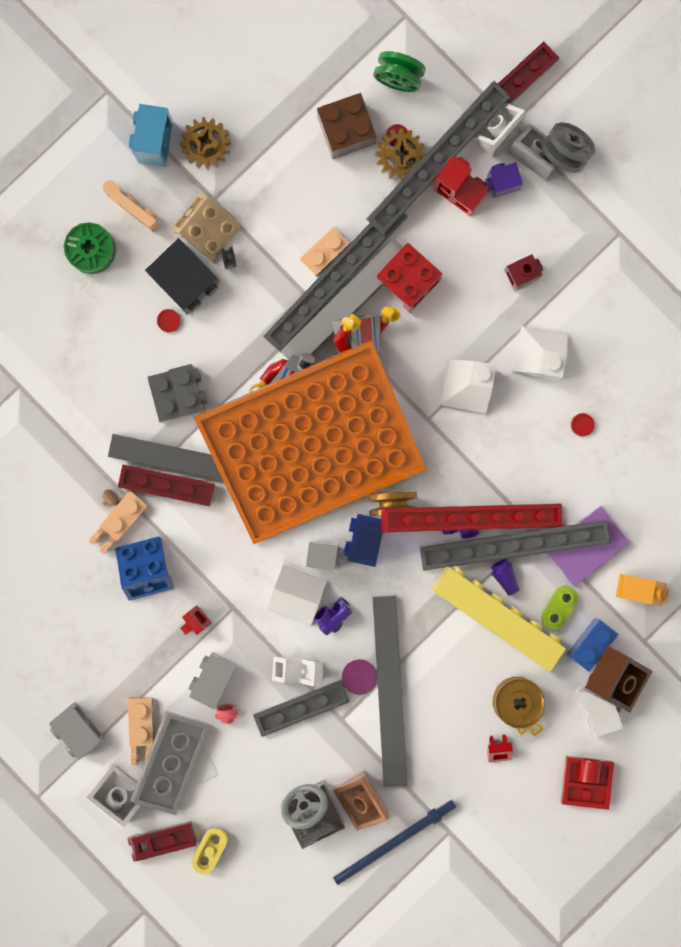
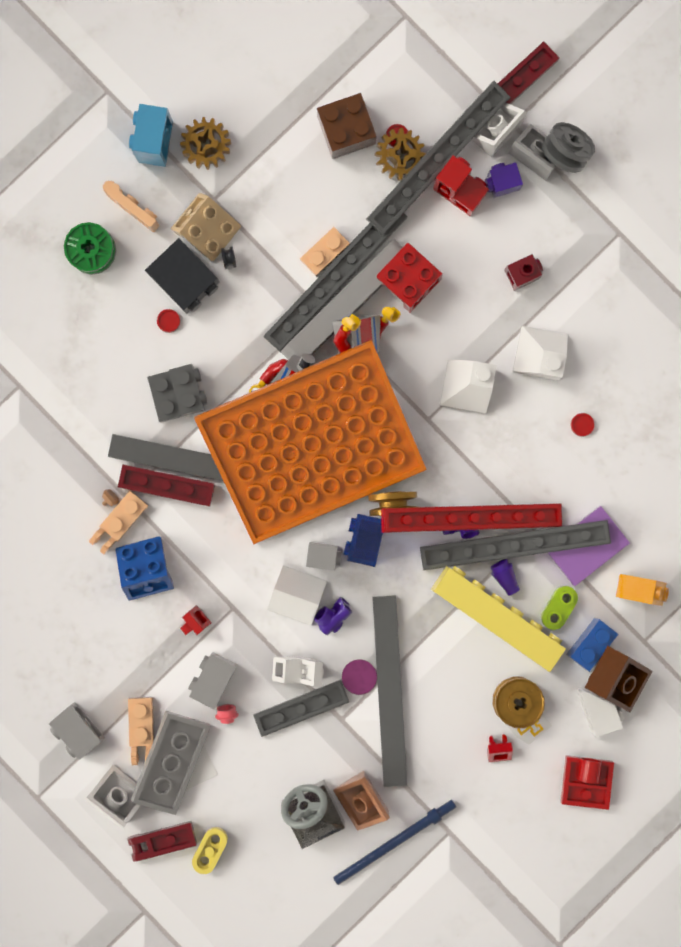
green wheel [373,51,426,93] -> none

